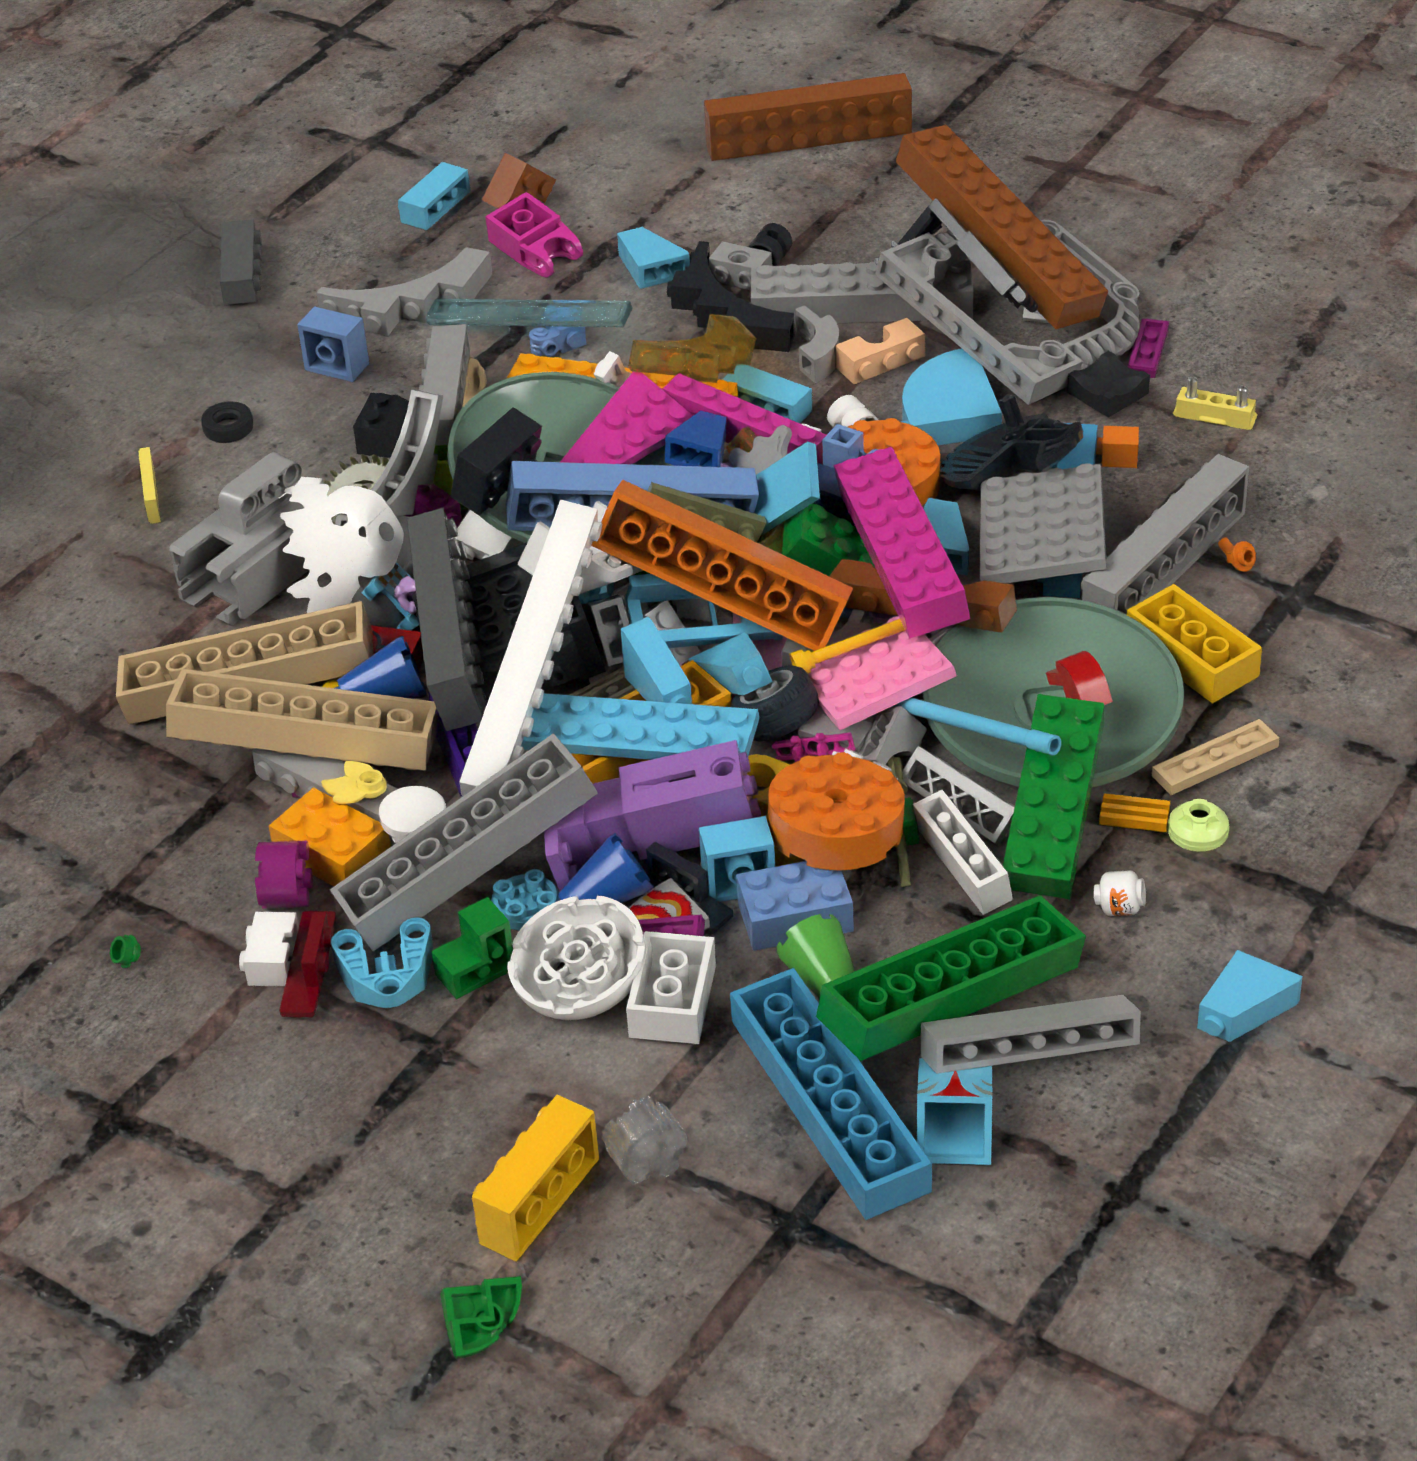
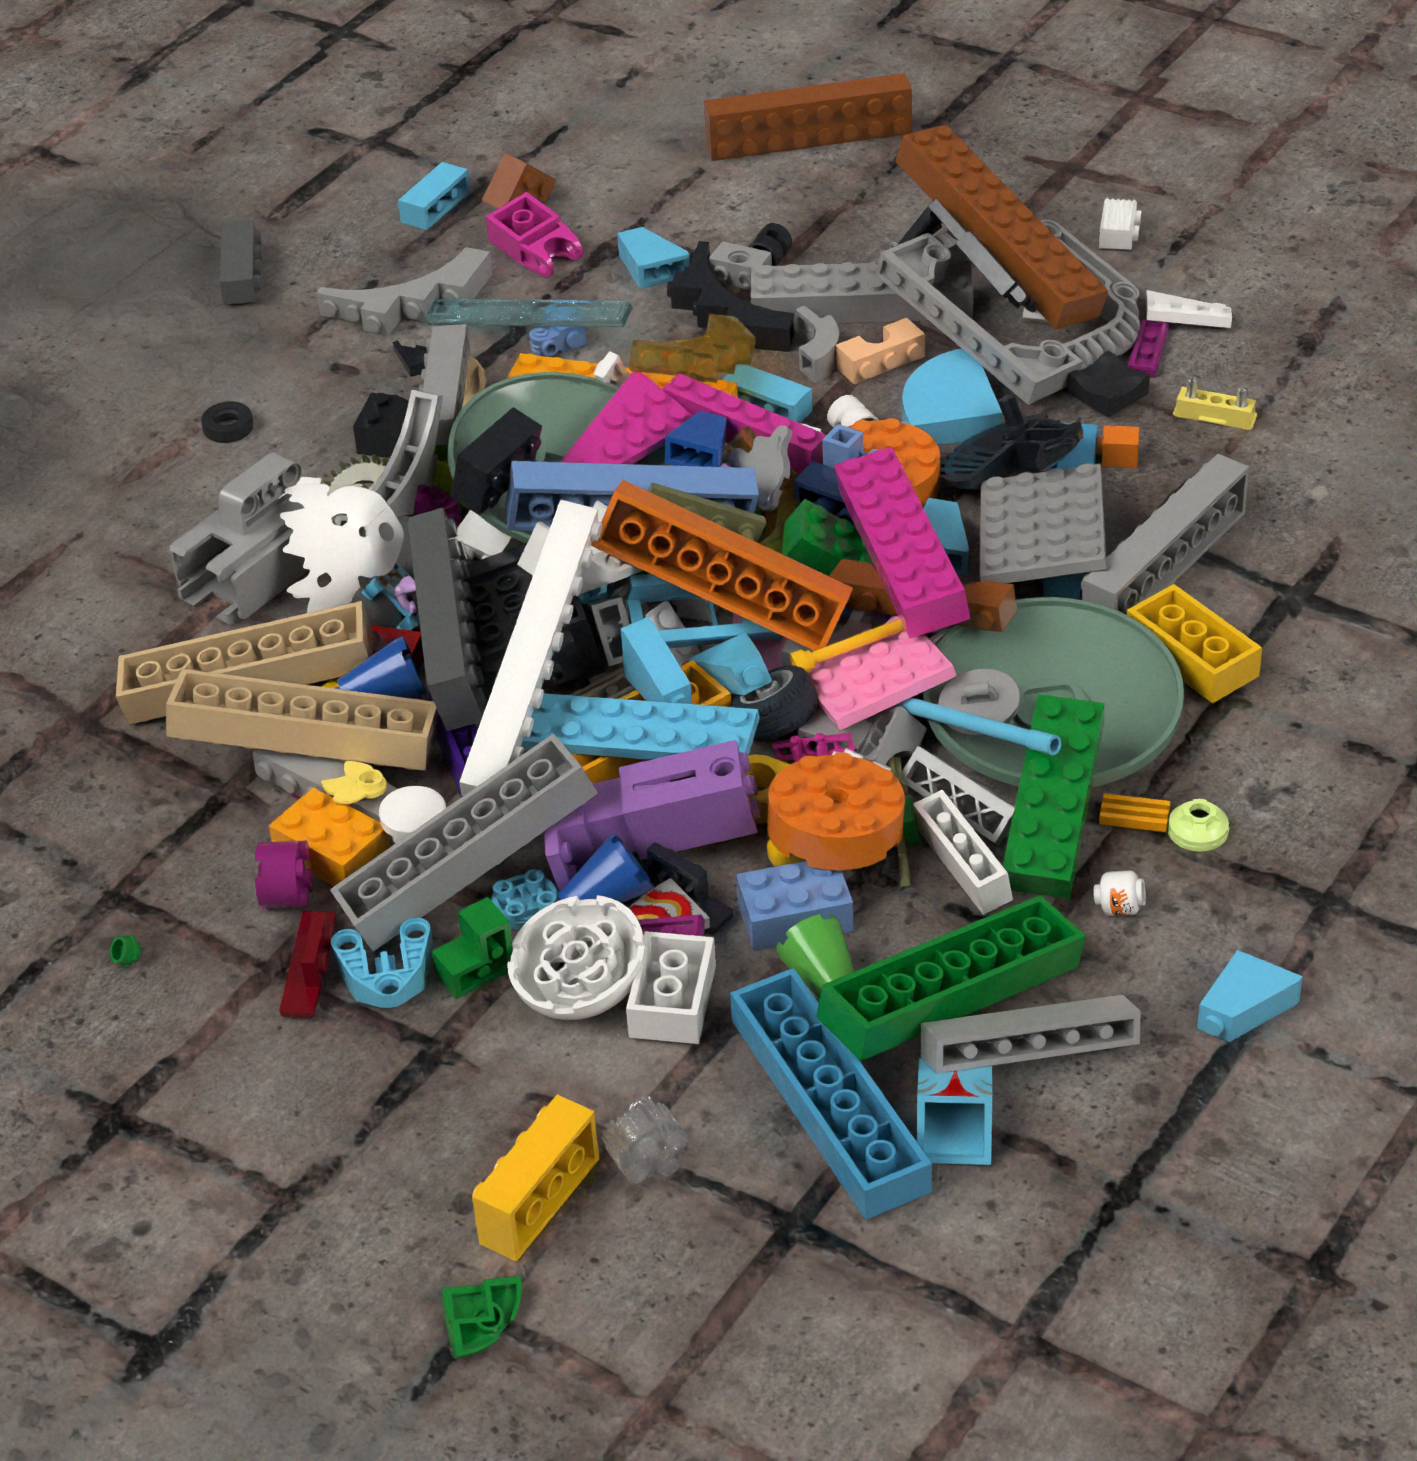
light yellow tile [138,447,161,524] -> none
white brick [239,912,299,986] -> none
medium blue brick [297,306,369,382] -> none
medium azure brick [699,816,775,902] -> none
medium azure tile [754,441,820,535] -> none
red brick [1046,651,1113,705] -> none
tan plate [1152,719,1280,795] -> none
orange plate [1218,537,1256,572] -> none
none -> black tile [393,340,427,377]
none -> light grey shield [938,669,1021,735]
none -> white brick [1099,198,1142,251]
none -> white wing [1145,290,1232,328]

